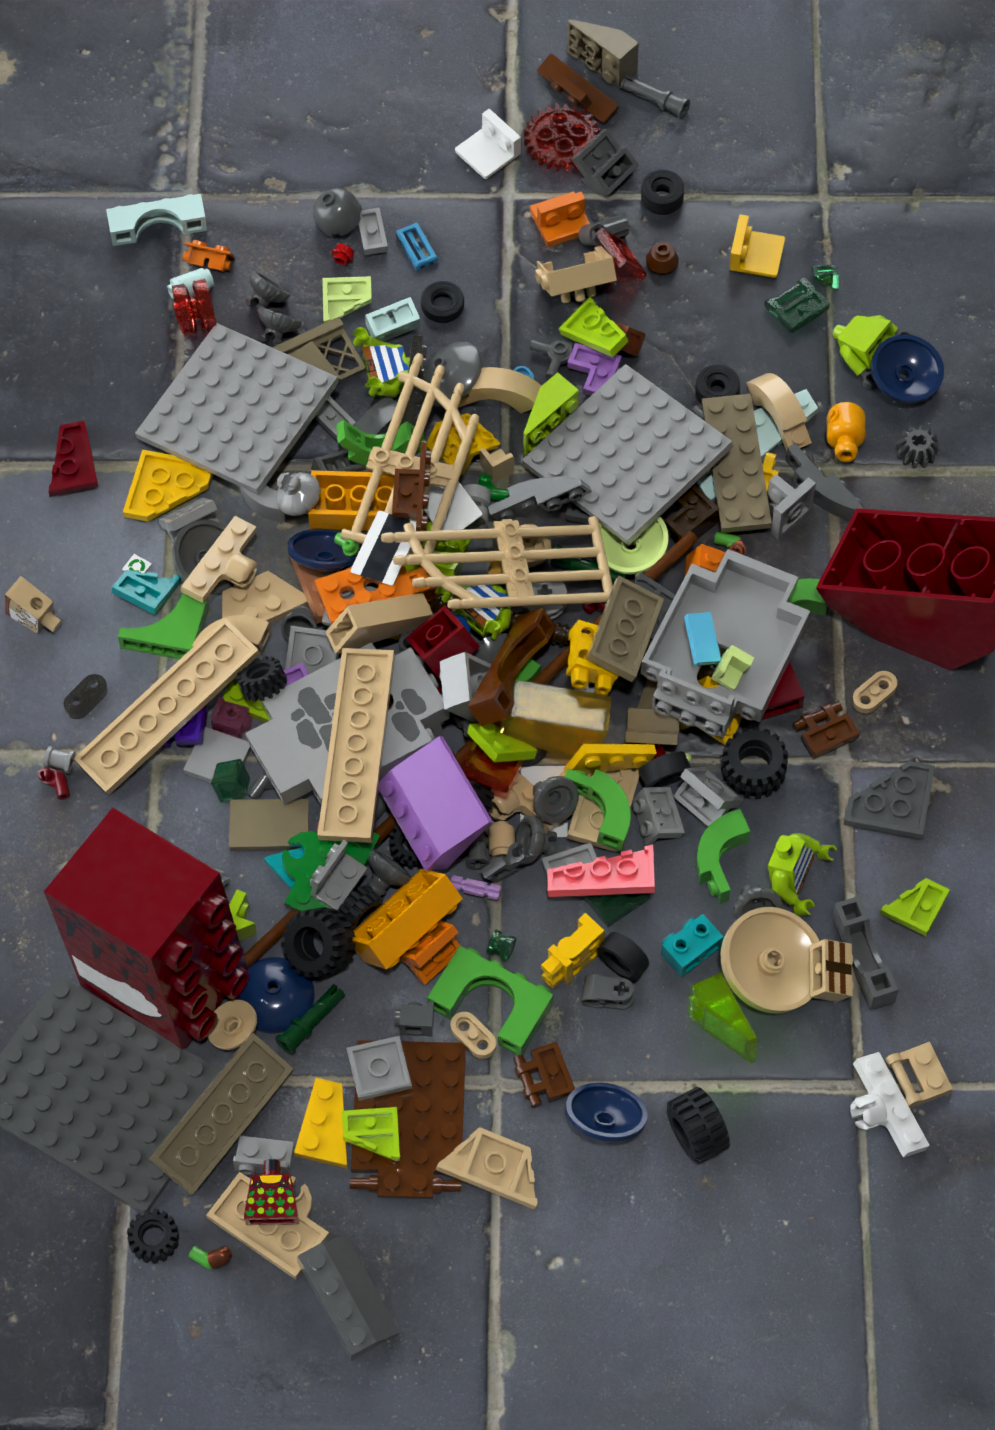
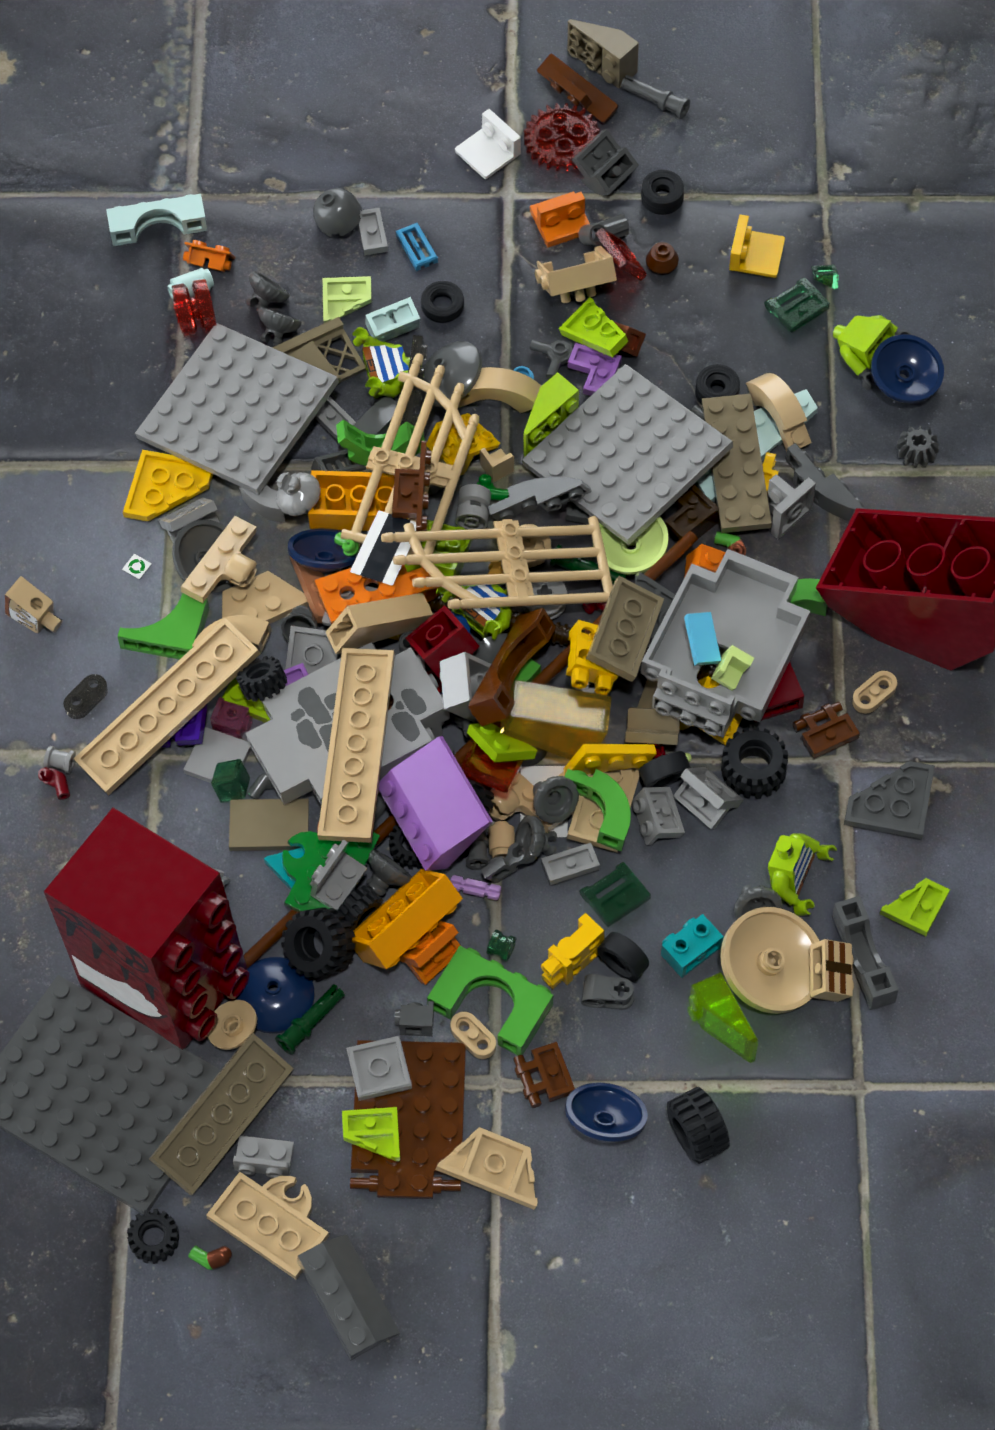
dark red wing [48,420,98,497] -> none
teal wing [112,570,181,615] -> none
lime slope [229,890,257,941] -> none
dark red torso [244,1159,299,1225] -> none
yellow wing [294,1078,348,1169] -> none
red plate [331,244,354,265] -> none
white sticker [423,481,482,541] -> none
coral wing [547,844,655,897] -> none
bright green arch [696,809,750,904] -> none
light orange piece [826,402,866,462] -> none
white plate [850,1052,930,1158] -> none
tan plate [885,1042,953,1108] -> none

